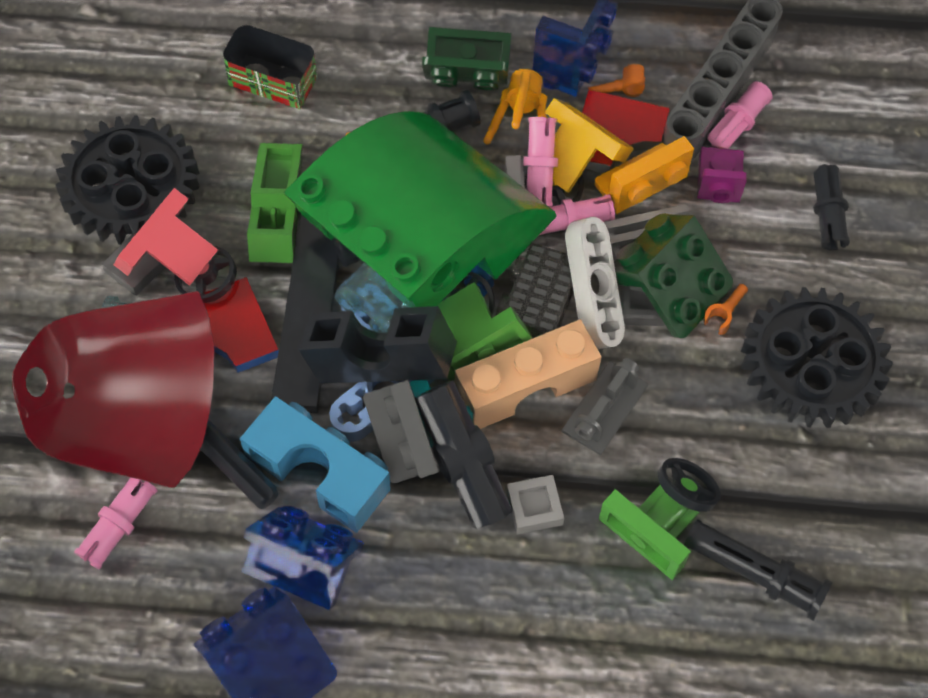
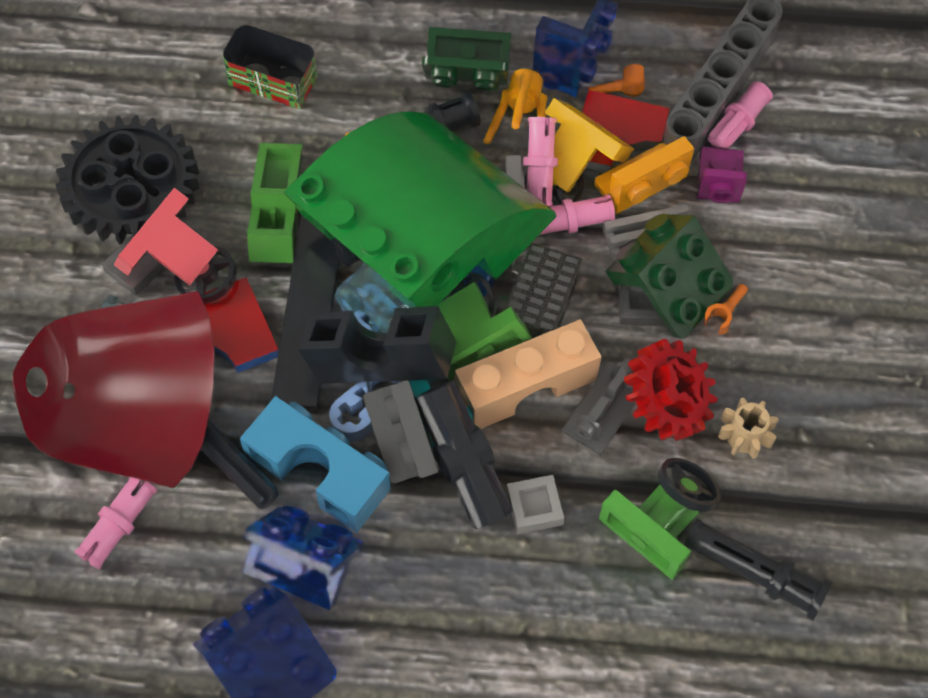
white beam [565,217,625,349] -> none
black gear [741,287,893,428] -> none
black axle [813,164,850,250] -> none
none -> red gear [624,338,718,441]
none -> tan gear [718,397,779,459]

